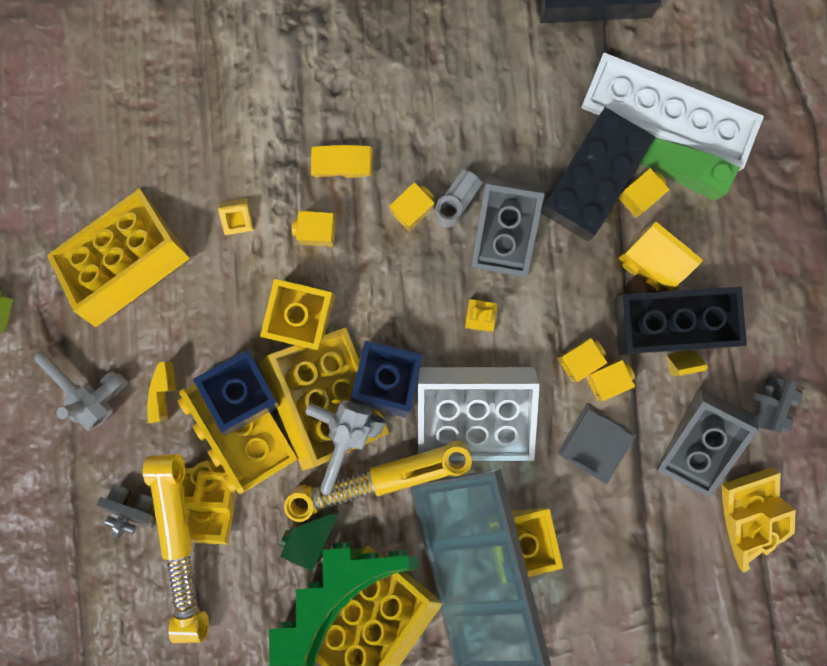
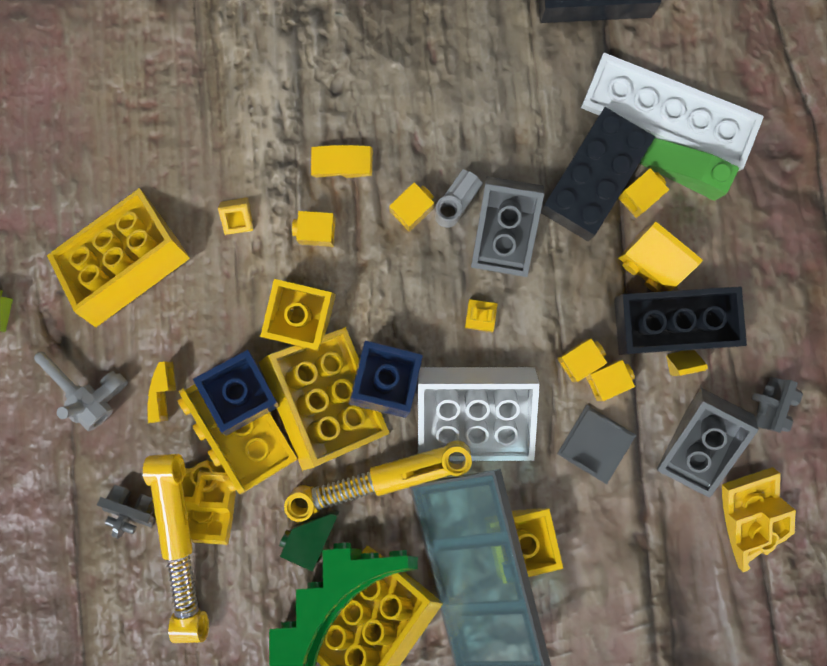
light grey piece [306,400,386,495] -> none

